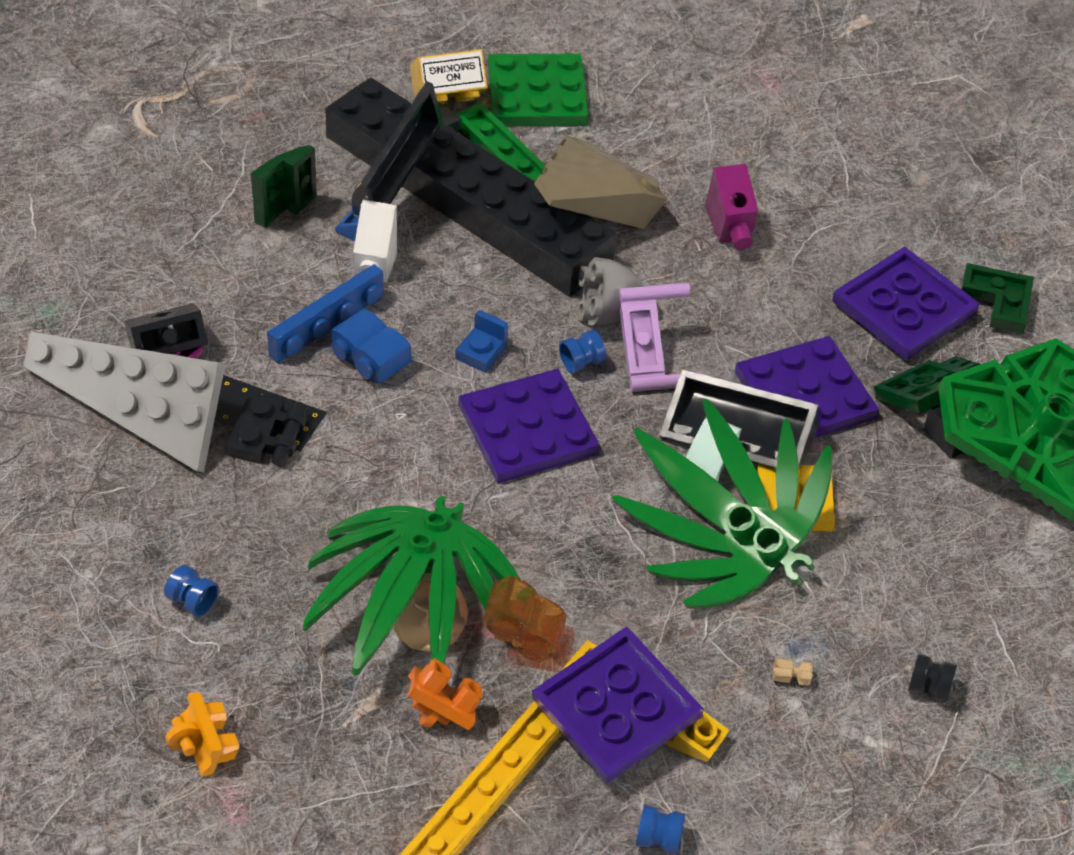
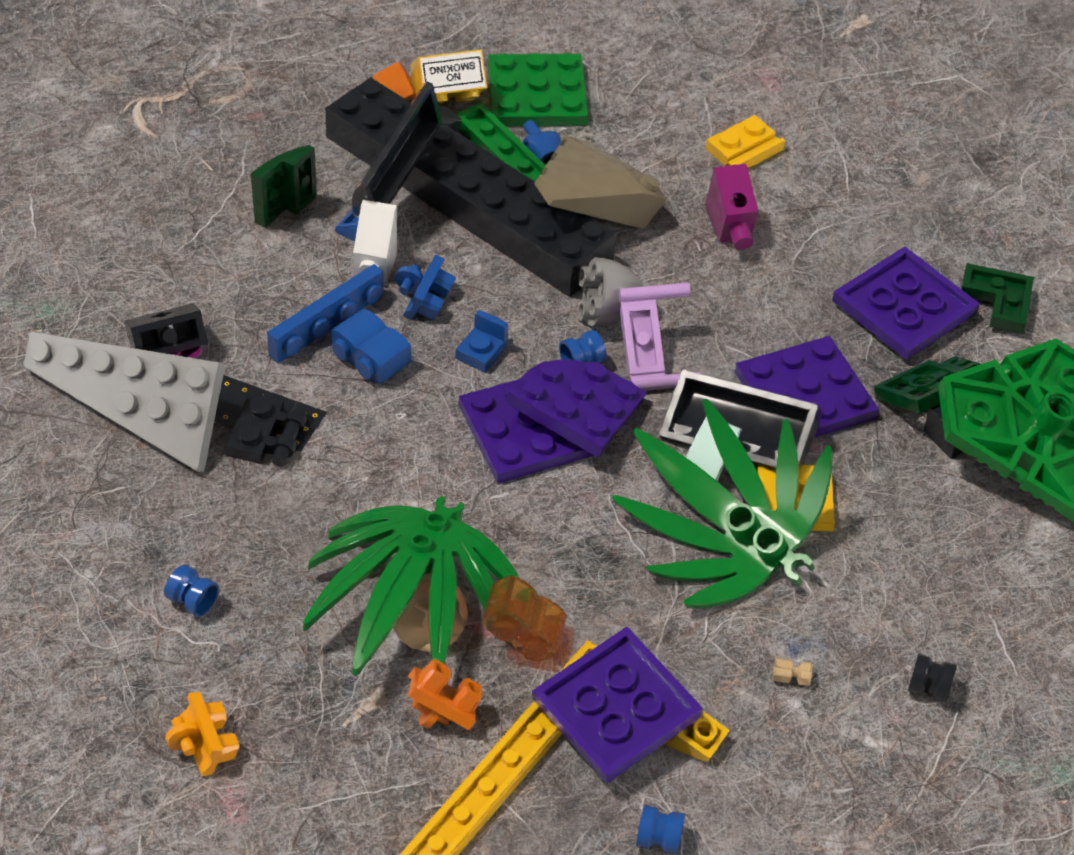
none -> orange slope [373,62,416,100]
none -> blue hips [395,254,456,320]
none -> dark purple plate [504,360,647,458]
none -> blue piece [523,120,562,165]
none -> yellow plate [705,115,785,168]

